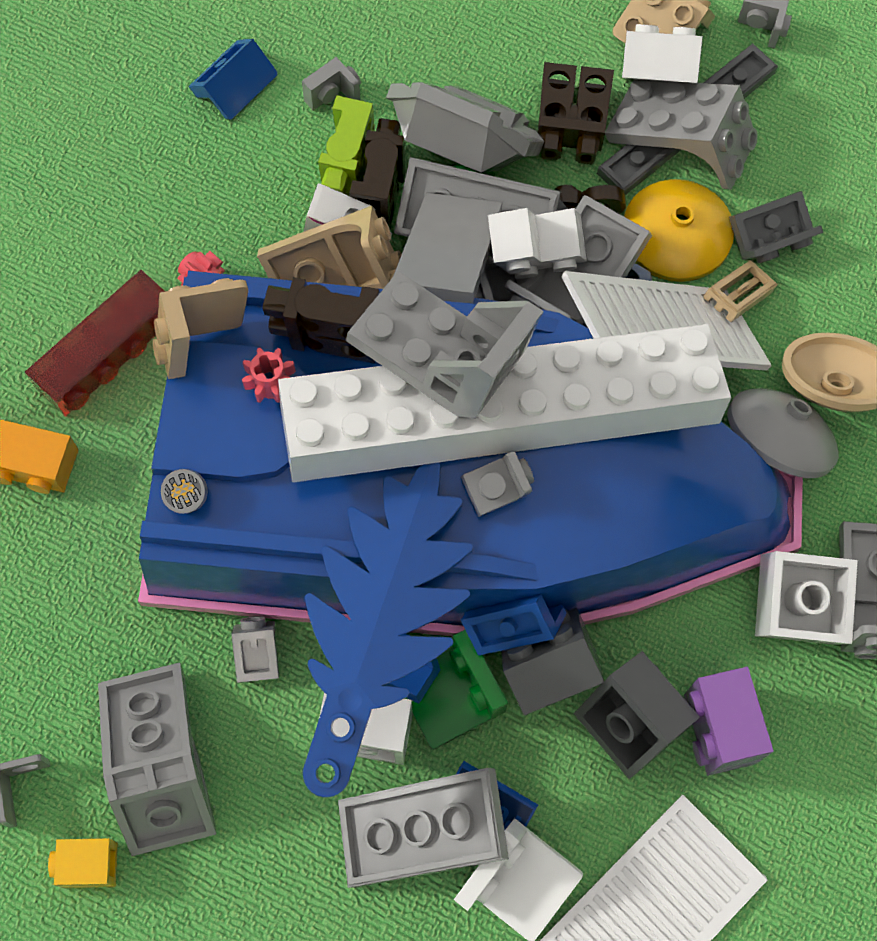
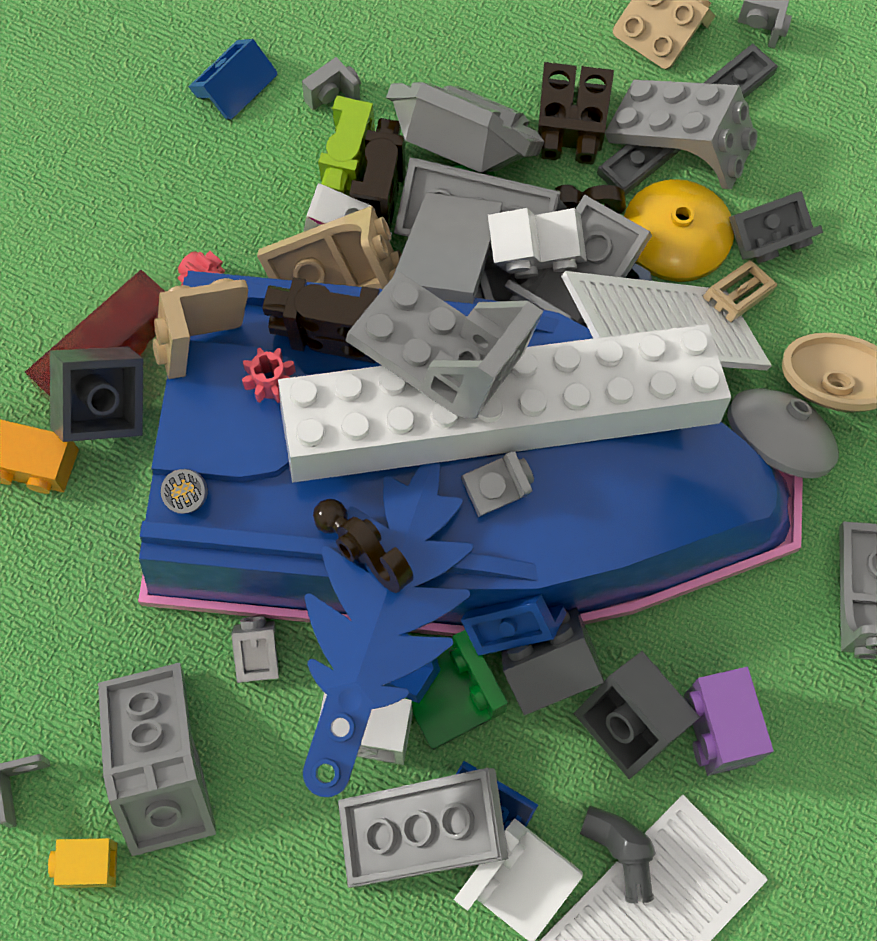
white brick [622,24,703,83] -> none
white brick [755,551,858,645] -> none
none -> dark grey brick [50,347,143,442]
none -> dark brown piece [313,499,413,593]
none -> dark grey arm [580,806,656,904]

